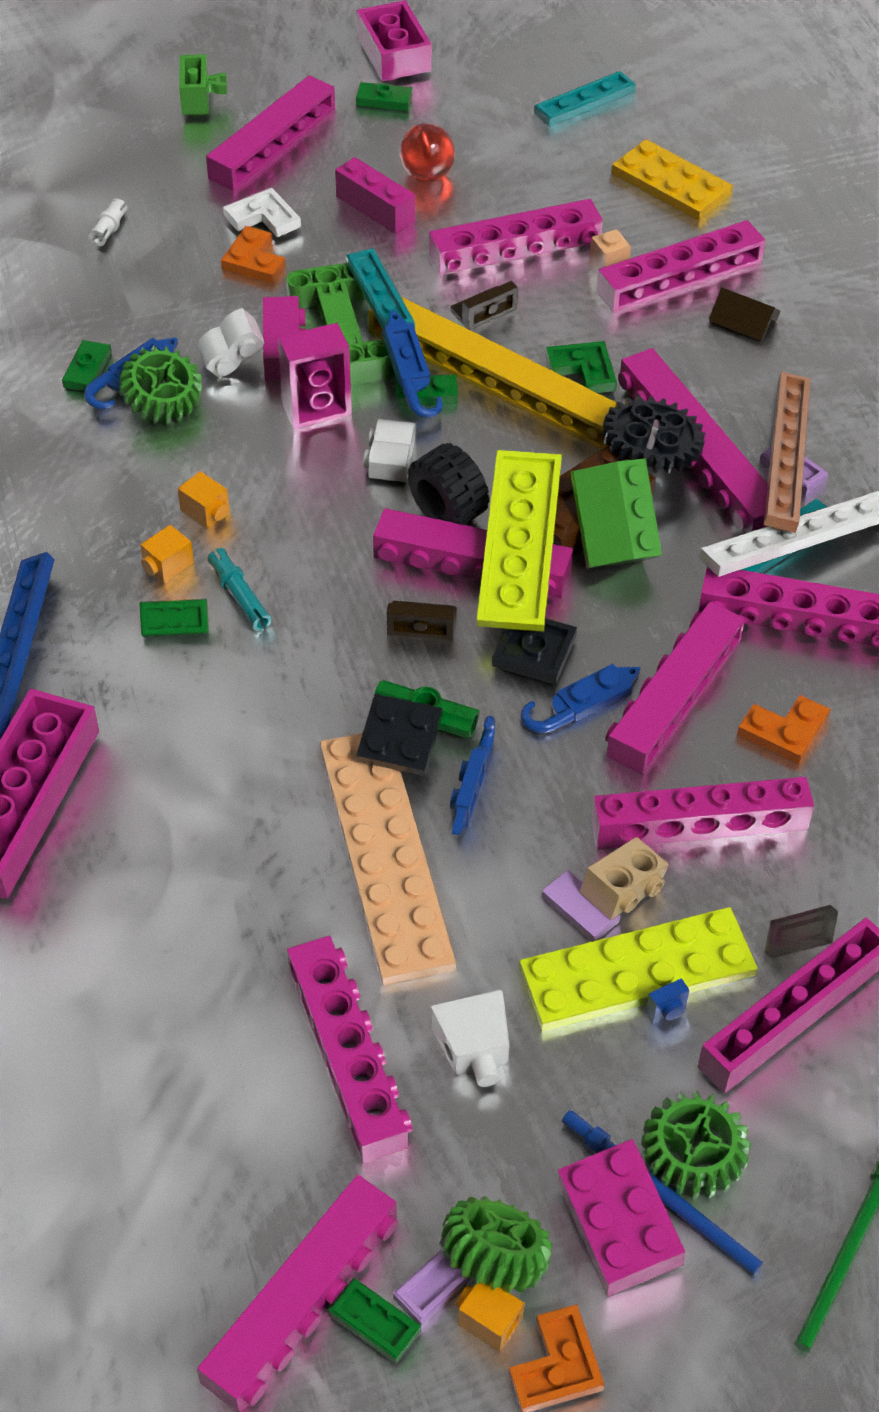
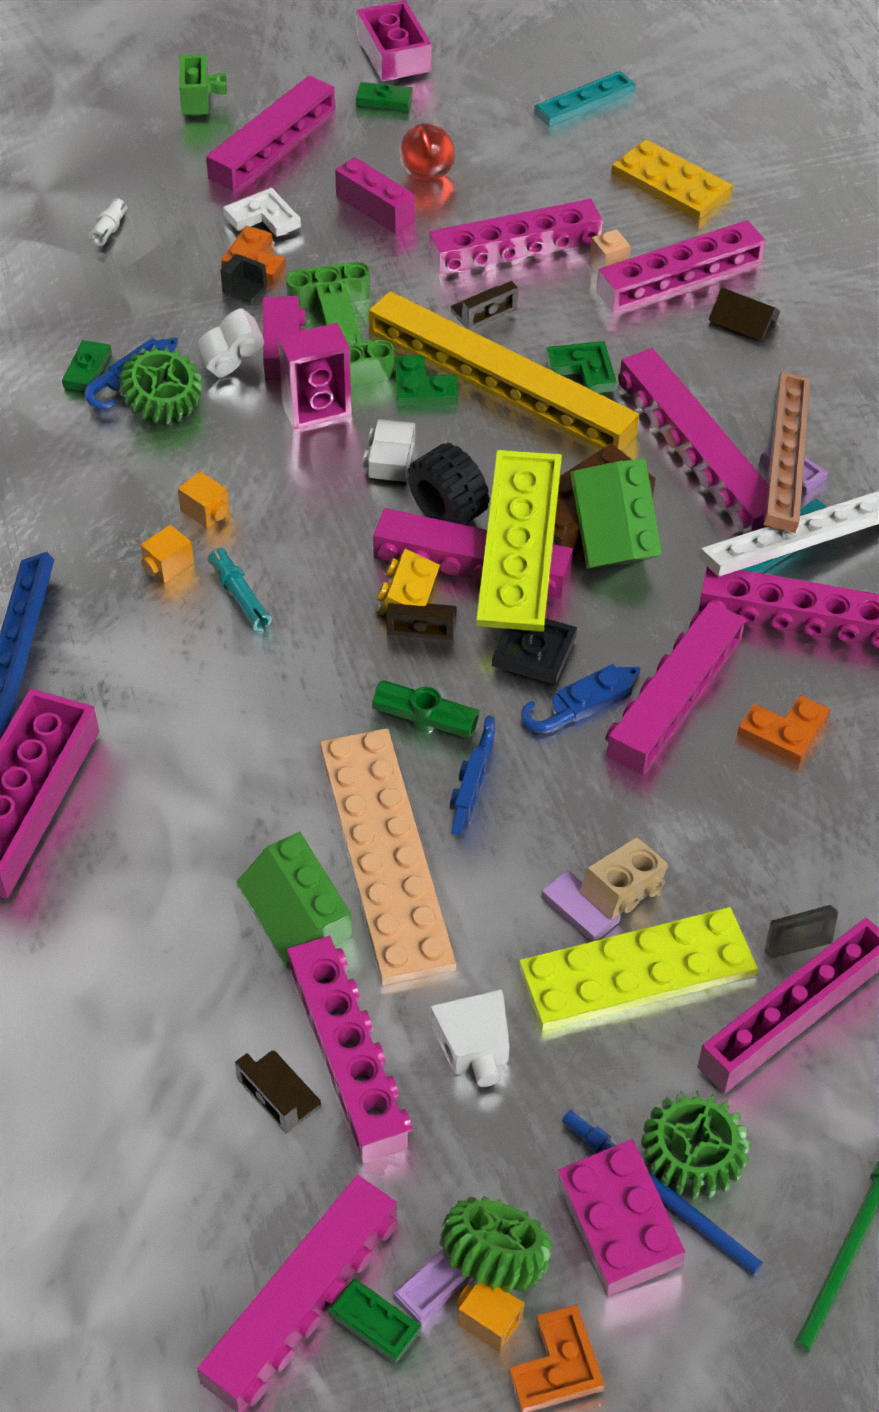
green plate [139,598,209,636] -> none
teal tile [346,248,415,329] -> none
black plate [356,694,443,776] -> none
blue plate [382,310,443,418] -> none
dark pink brick [591,777,814,850] -> none
black gear [602,396,705,474] -> none
blue plate [645,978,690,1024] -> none
none -> pearl dark grey panel [220,254,267,303]
none -> dark brown panel [235,1051,321,1134]
none -> bright green slope [236,832,352,968]
none -> yellow bracket [376,549,440,616]

